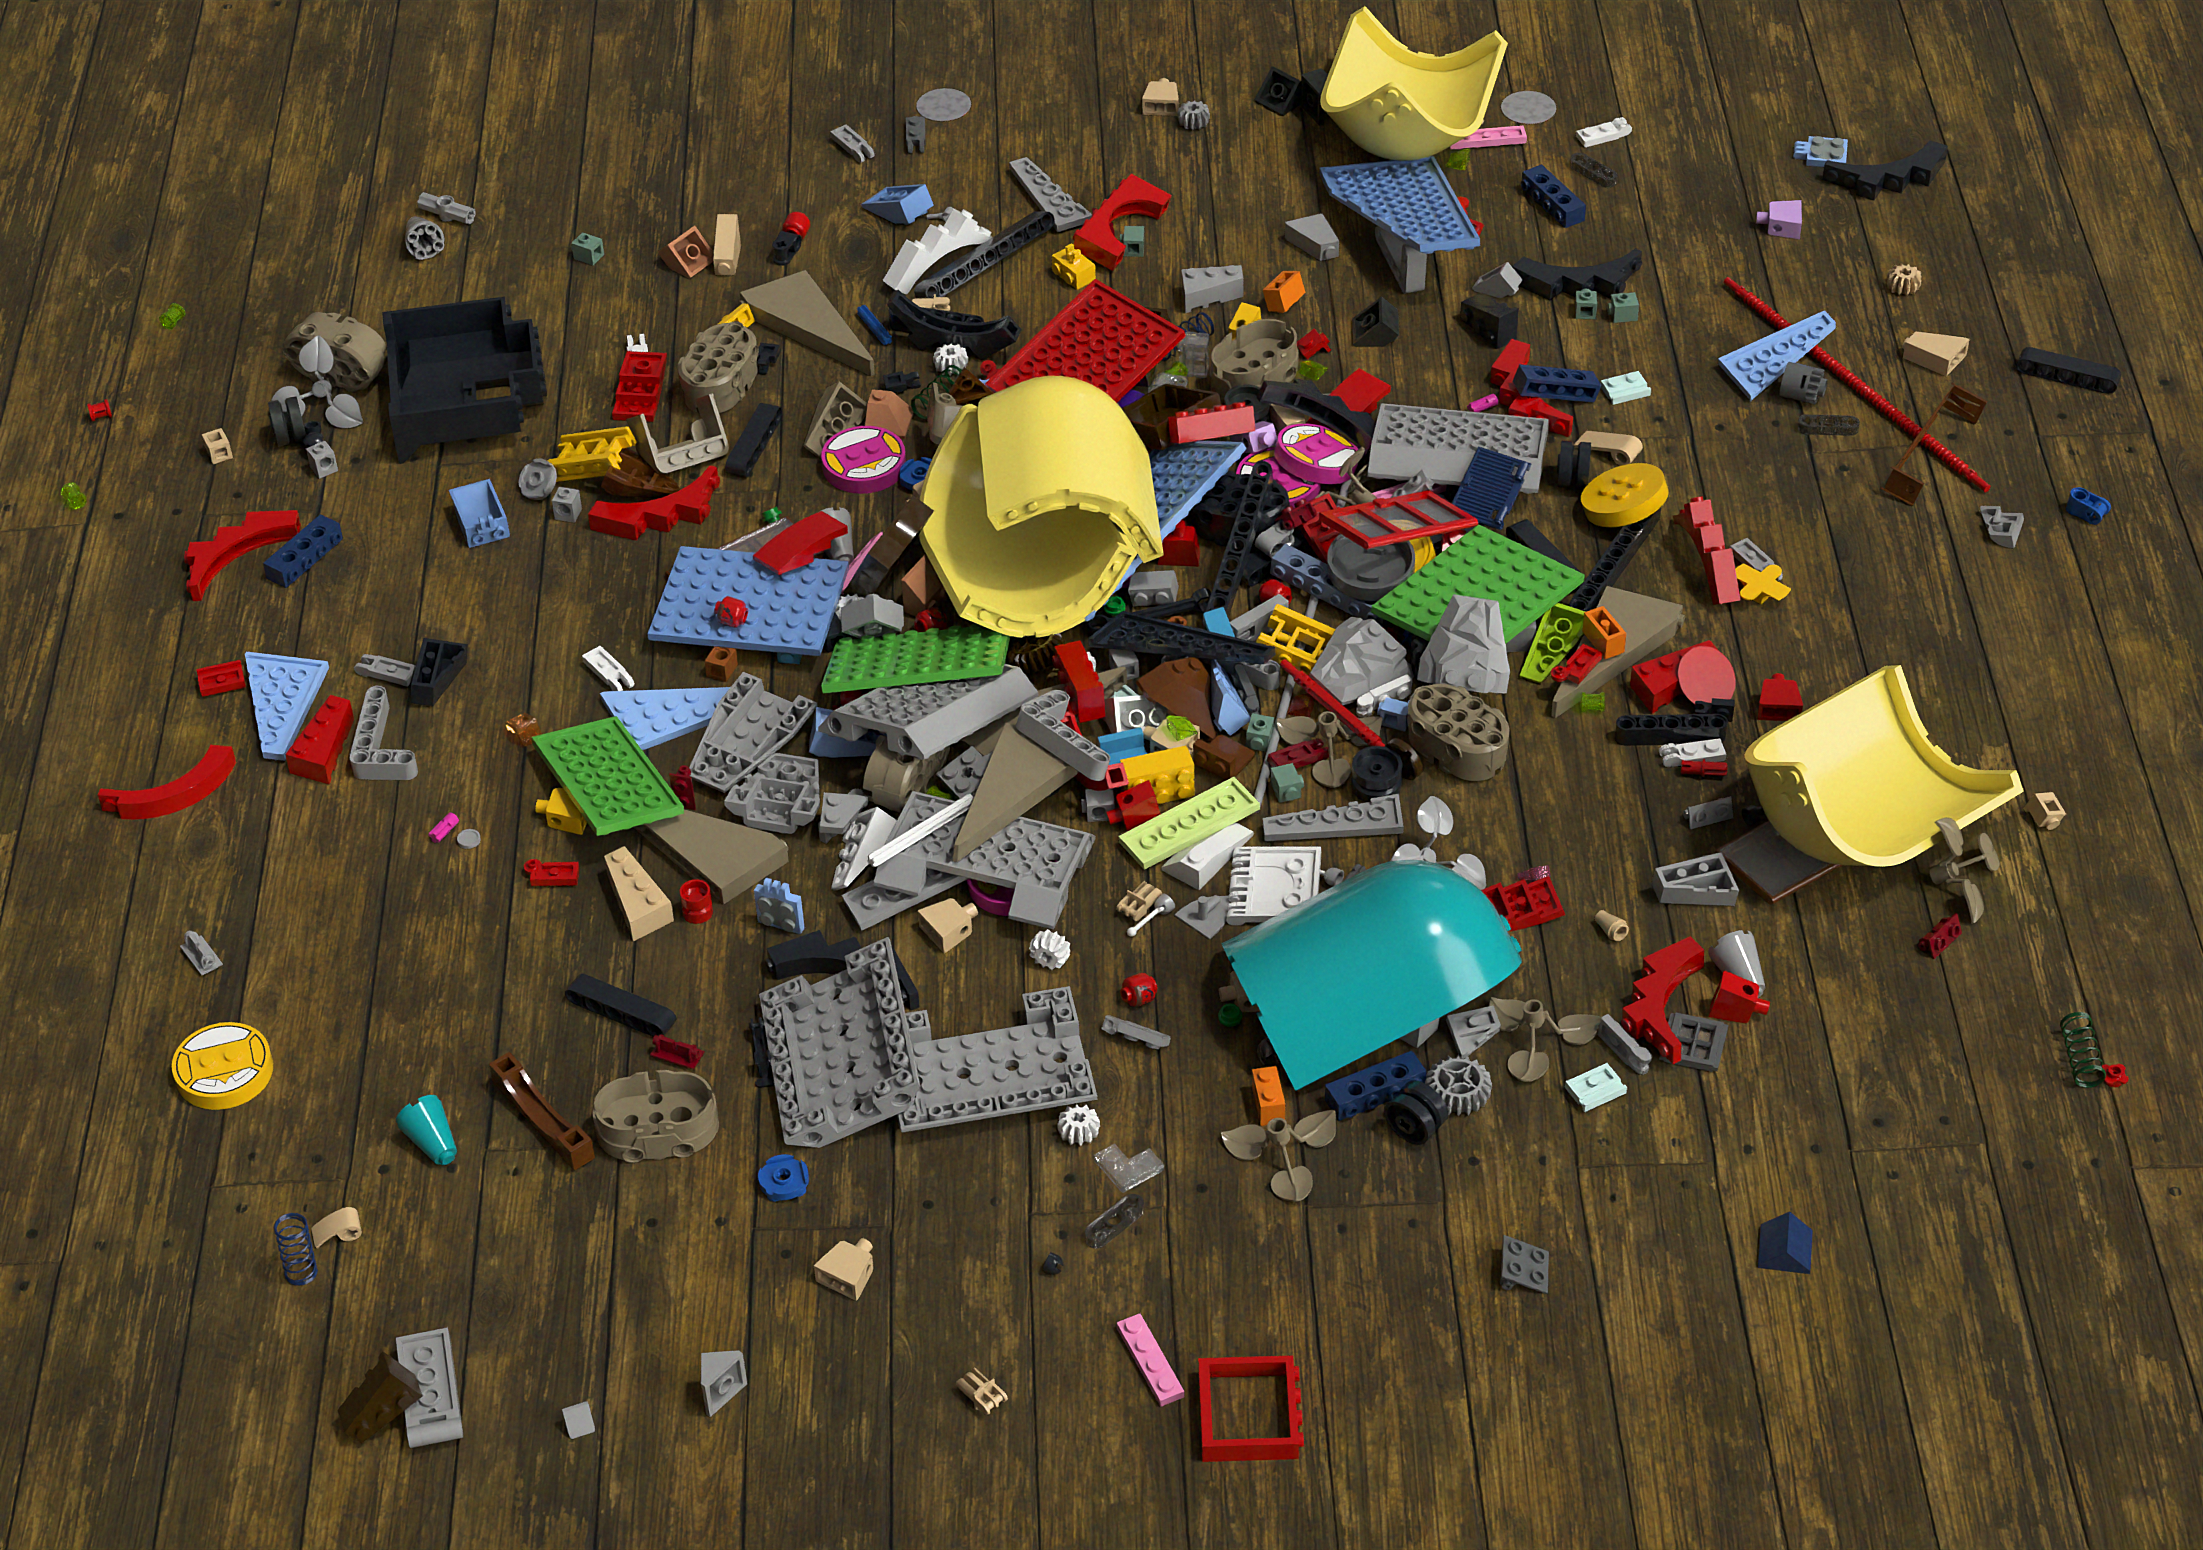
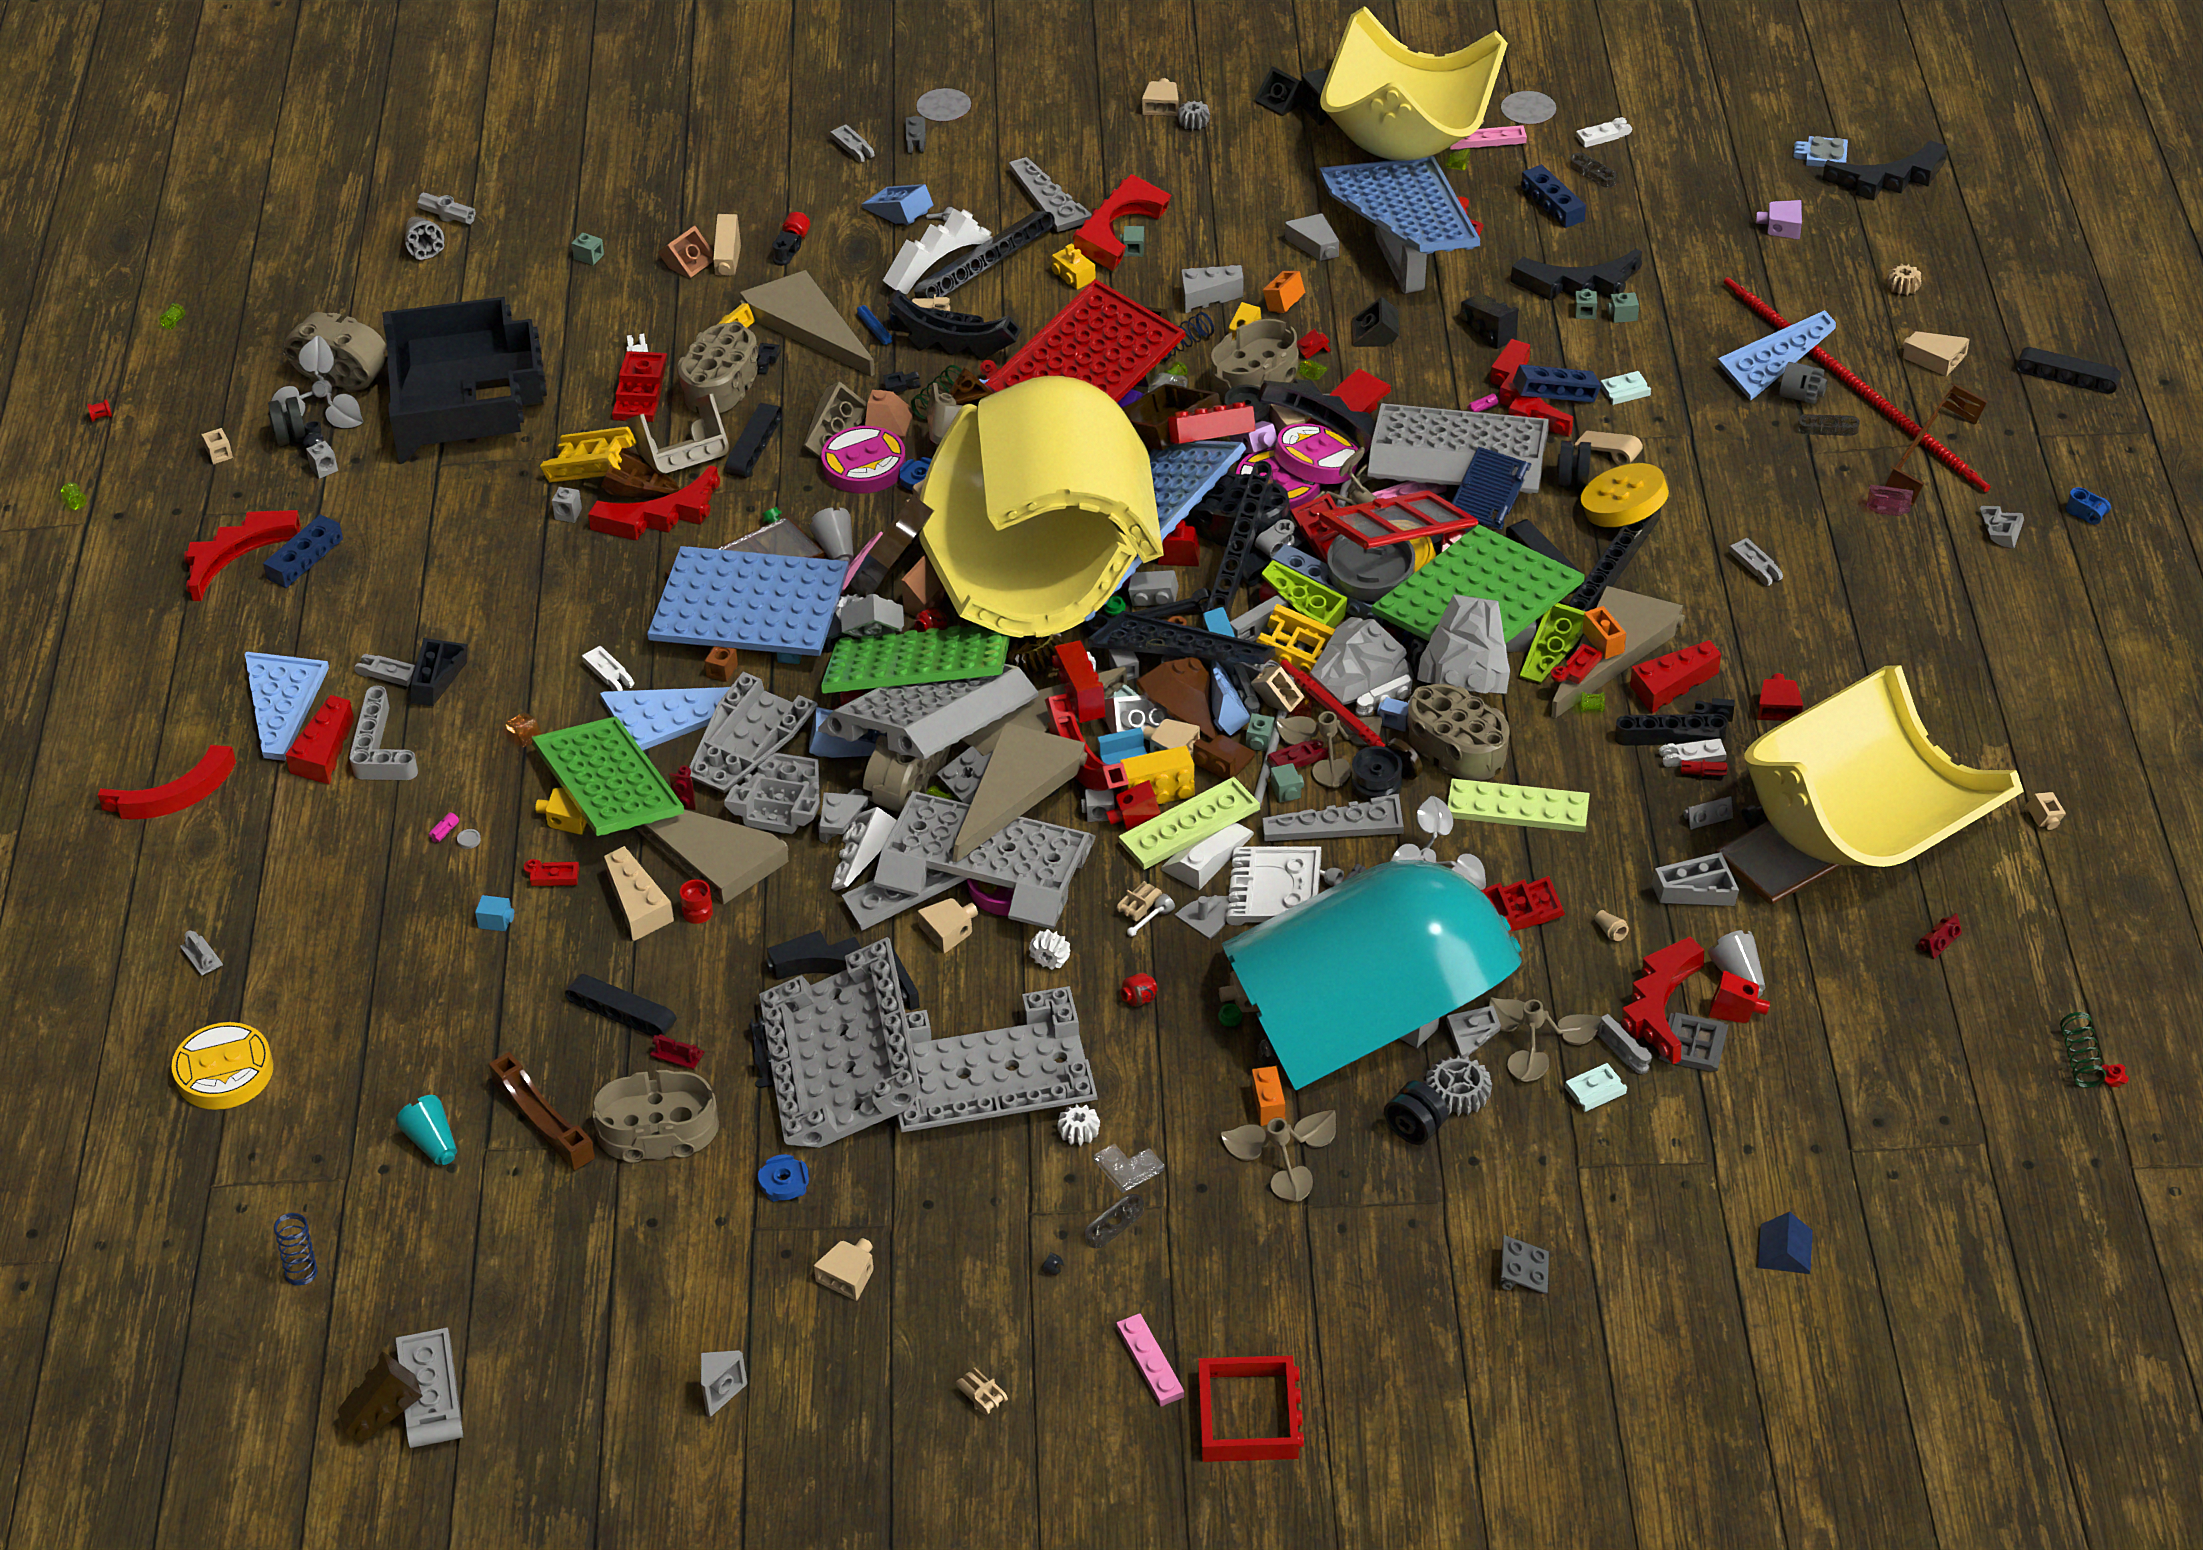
red plate [196,660,246,697] -> none
tan panel [312,1207,362,1249] -> none
medium blue piece [449,479,510,548] -> none
light grey tile [518,459,557,500] -> none
light grey slope [562,1401,595,1439] -> none
red head [714,596,749,628] -> none
red slope [753,511,848,575] -> none
piece [754,878,805,934] -> none
white axle [867,794,974,867] -> none
white gear [933,343,968,376] -> none
light grey beam [1016,690,1110,781] -> none
light grey hinge [1102,1015,1171,1049] -> none
clear neon green slope [1167,715,1197,741] -> none
clear brick [1179,331,1209,378] -> none
dark red hinge [1275,498,1316,530] -> none
dark blue brick [1325,1051,1426,1121] -> none
light grey hinge [1391,470,1434,509] -> none
light grey slope [1472,262,1522,298] -> none
clear pink piece [1517,865,1551,880] -> none
arch [1673,496,1740,605] -> none
sticker [1678,646,1736,704] -> none
yellow piece [1735,563,1791,604] -> none
dark tan plant [1929,817,2000,924] -> none
none -> dark azure brick [475,895,514,931]
none -> tan torso [1251,666,1304,712]
none -> lime wedge [1261,560,1348,628]
none -> yellowish green plate [1448,779,1589,832]
none -> clear pink slope [1867,485,1913,516]

